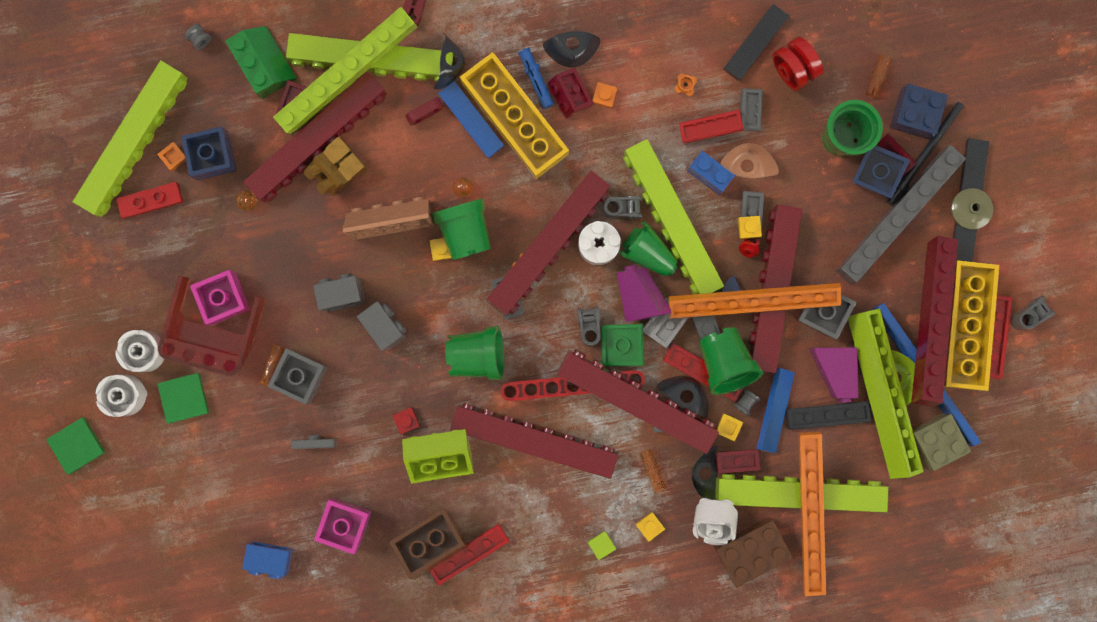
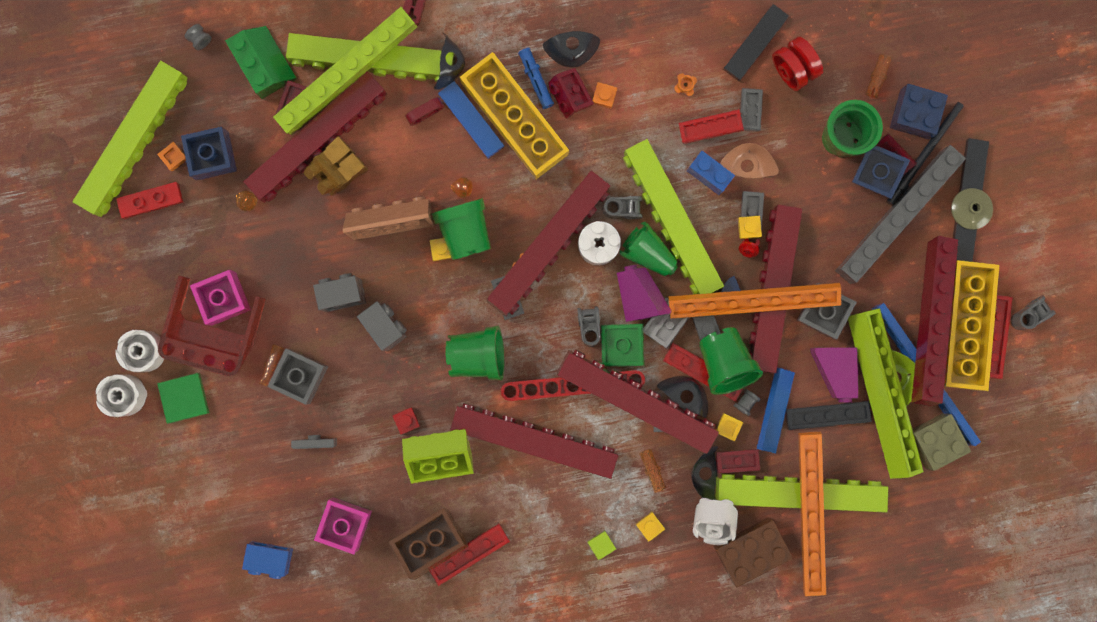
green tile [46,417,106,475] -> none

